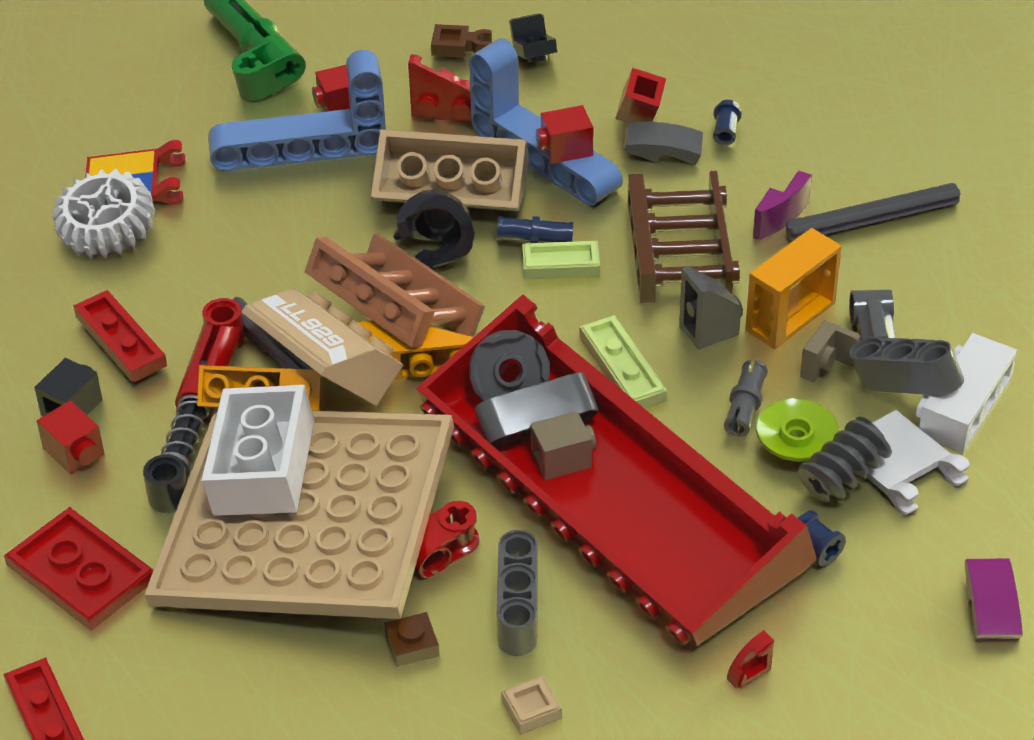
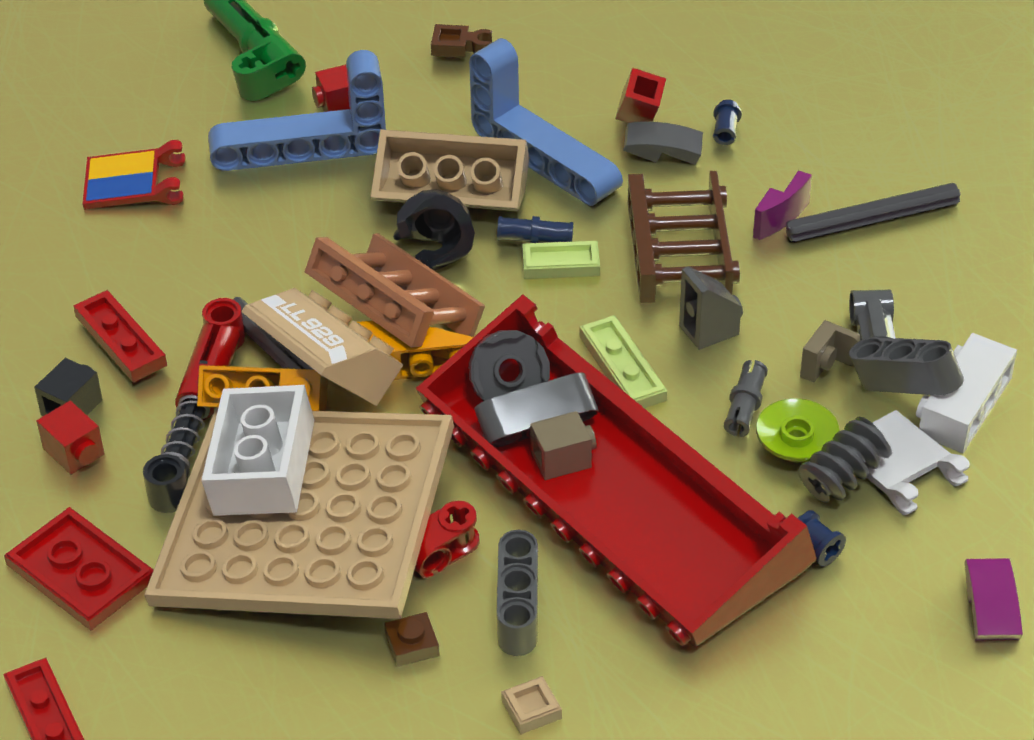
white gear [52,169,155,260] -> none
red wing [408,54,472,123] -> none
black bracket [509,13,558,62] -> none
red brick [536,105,594,164] -> none
red tile [727,630,774,689] -> none
light orange window [745,228,842,349] -> none

